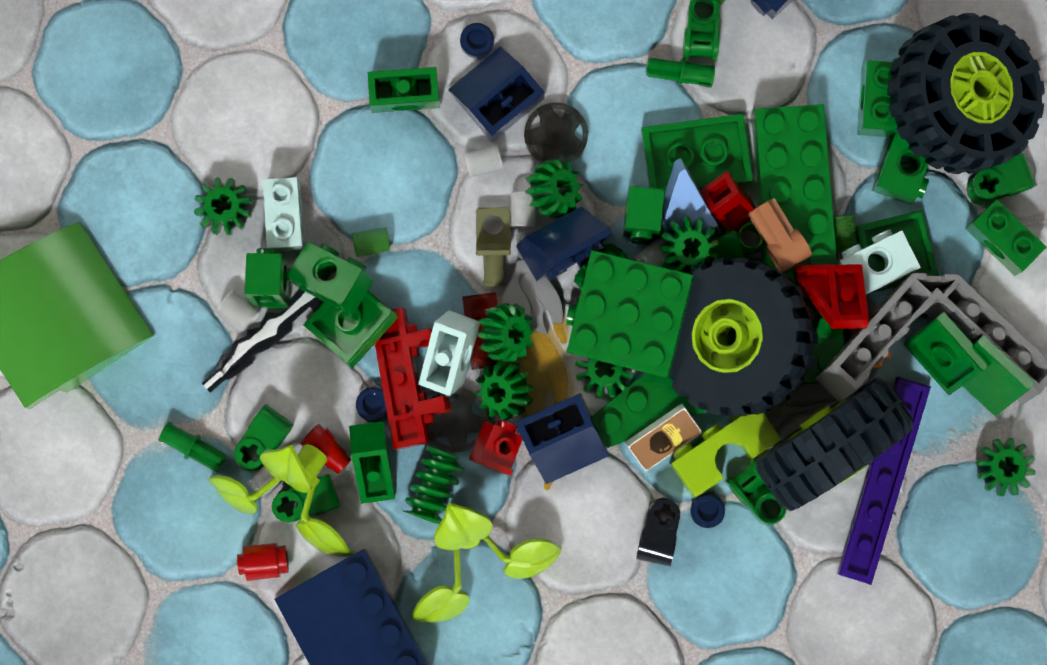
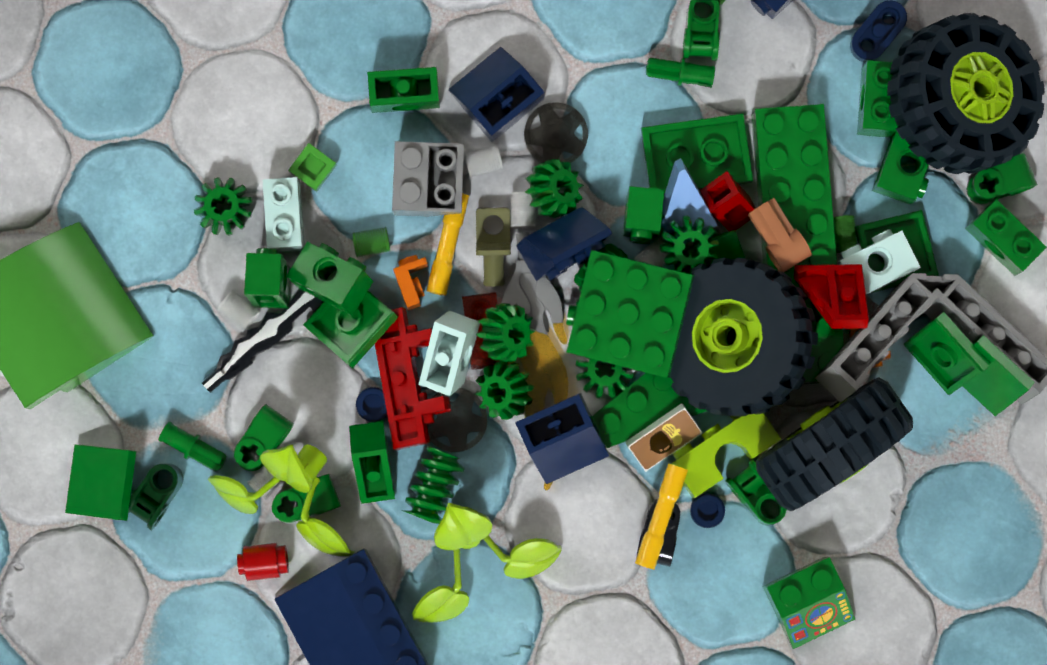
red cone [300,423,351,474] -> none
dark blue tile [460,23,494,59] -> none
red brick [469,419,523,476] -> none
bright green piece [737,223,764,253] -> none
dark purple tile [837,376,931,585] -> none
green gear [975,438,1036,497] -> none
none -> green tile [65,444,137,521]
none -> dark green piece [128,464,183,531]
none -> bright green plate [288,143,337,192]
none -> light grey slope [392,141,464,217]
none -> orange bracket [393,255,428,311]
none -> yellow piece [426,193,469,296]
none -> yellow piece [635,463,688,570]
none -> green slope [762,557,856,649]
none -> dark blue plate [850,0,907,62]

